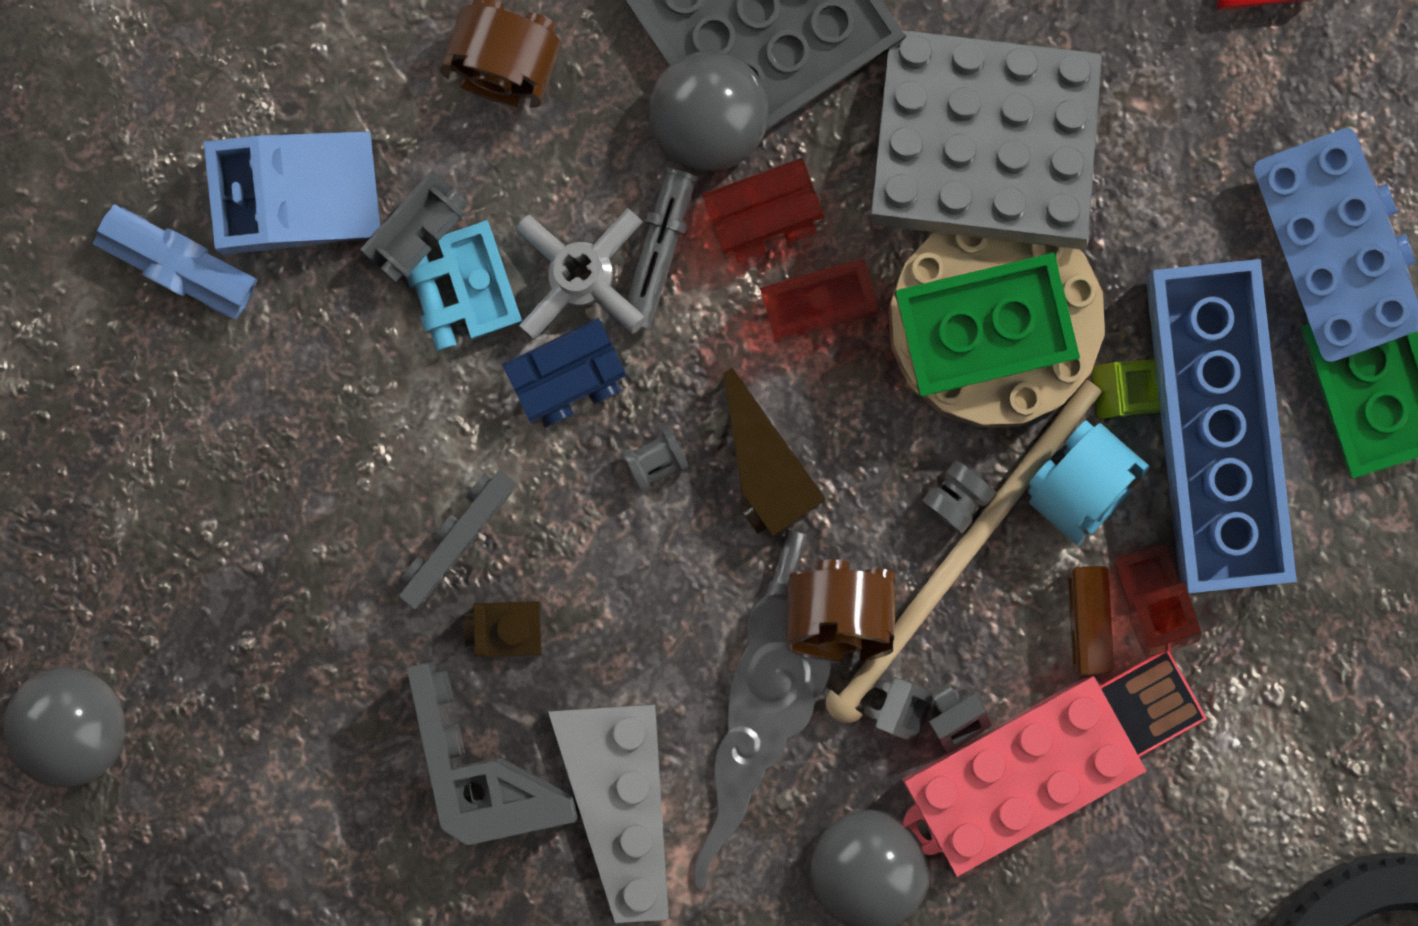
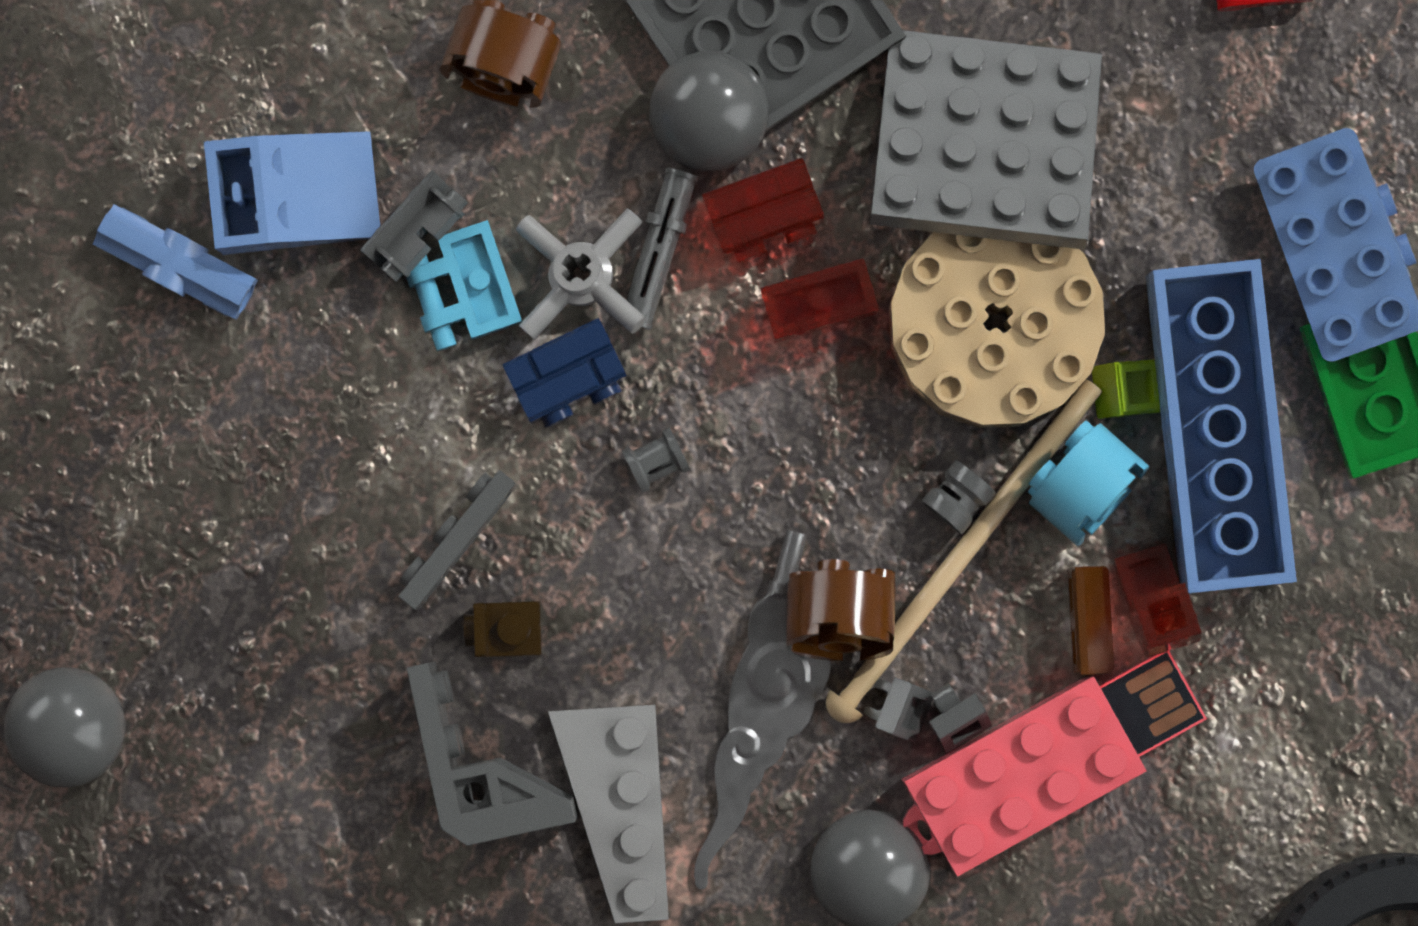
dark brown slope [723,367,826,538] -> none
green plate [894,252,1080,398] -> none

